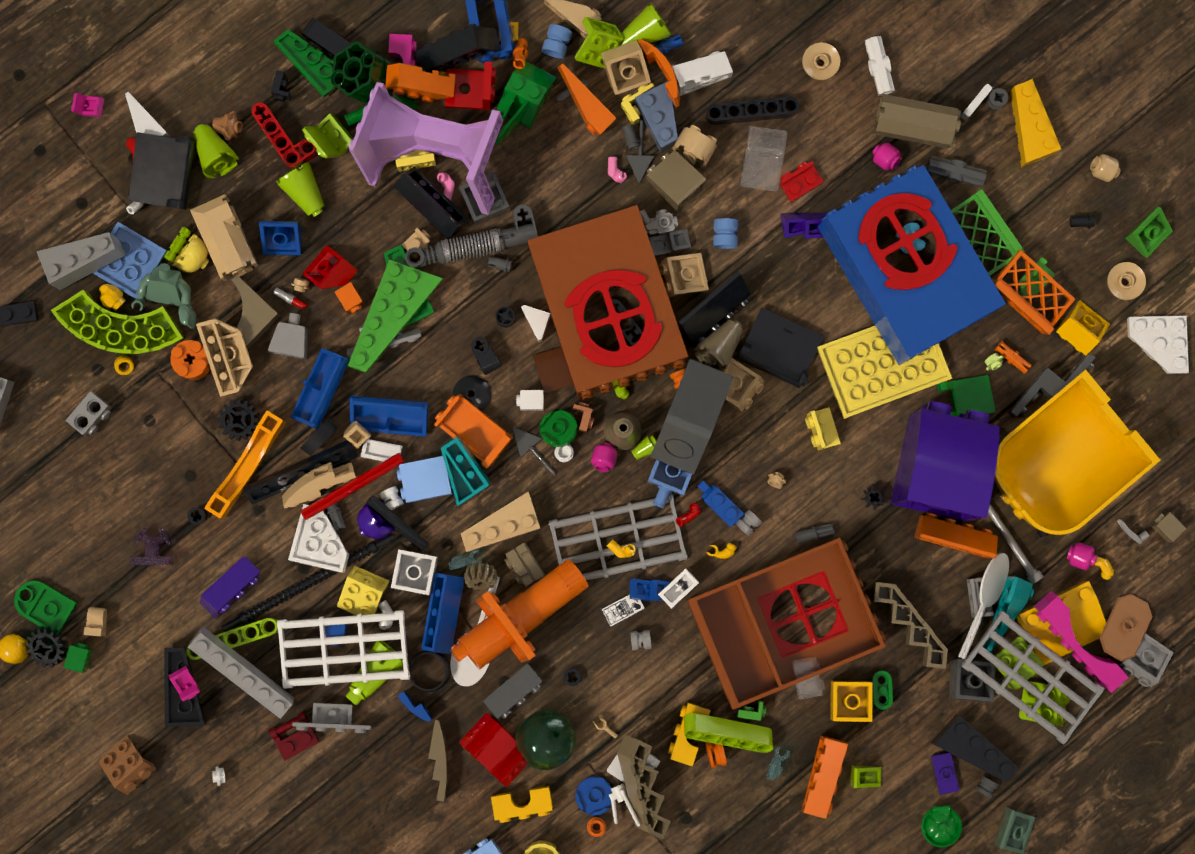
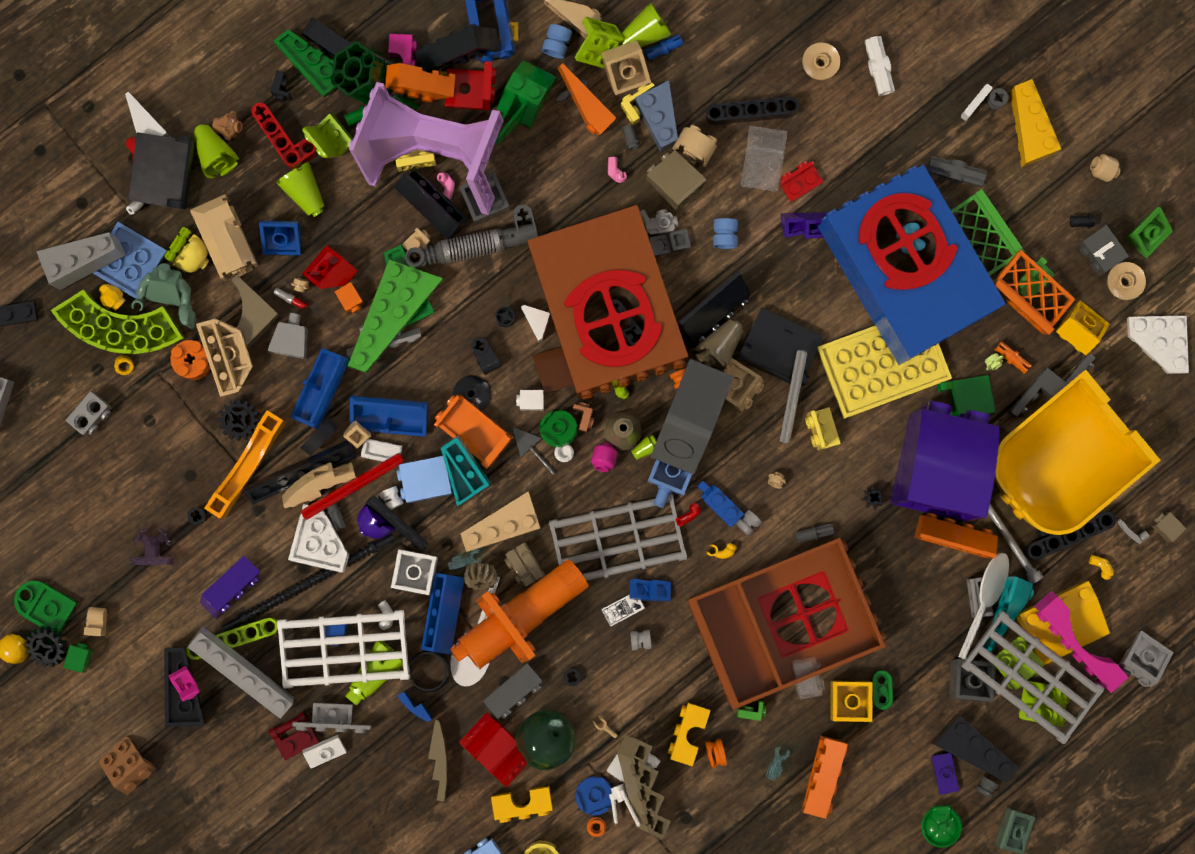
dark pink bracket [71,93,105,117] -> none
white plate [212,766,225,786] -> none
light yellow bracket [337,566,390,615] -> none
dark grey pin [487,255,513,273] -> none
orange pin [513,38,528,69] -> none
yellow arm [607,540,636,558] -> none
dark grey piece [626,120,654,183] -> none
orange slope [637,39,680,107] -> none
white slope [658,569,699,609] -> none
tan plate [659,253,709,298] -> none
white wedge [672,51,733,96] -> none
lime beam [684,713,773,753] -> none
lime slope [850,765,882,788] -> none
dark tan brick [871,582,948,669] -> none
dark pink head [873,142,902,171] -> none
dark tan brick [874,94,961,149] -> none
dark pink head [1067,542,1098,570] -> none
medium nougat shield [1100,594,1153,661] -> none
none -> white plate [302,735,346,768]
none -> light grey axle [780,350,807,443]
none -> black beam [1024,512,1116,560]
none -> dark grey slope [1079,225,1129,275]

